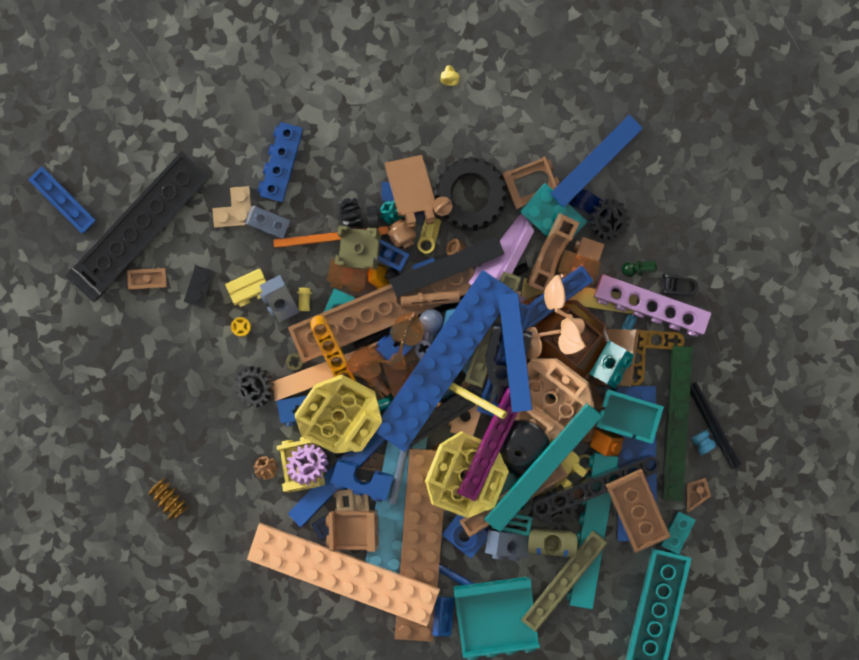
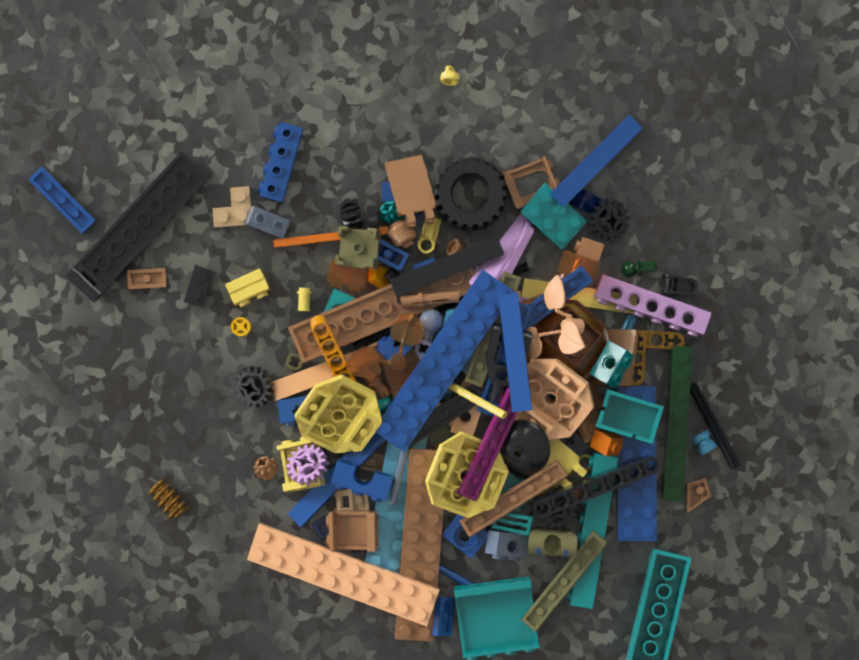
sand blue brick [260,275,300,323] -> none
medium nougat tile [433,197,452,216] -> none
teal tile [484,403,602,532] -> none
medium nougat arch [526,213,579,292] -> none
medium nougat tile [606,469,671,553] -> none
teal brick [659,510,696,555] -> none

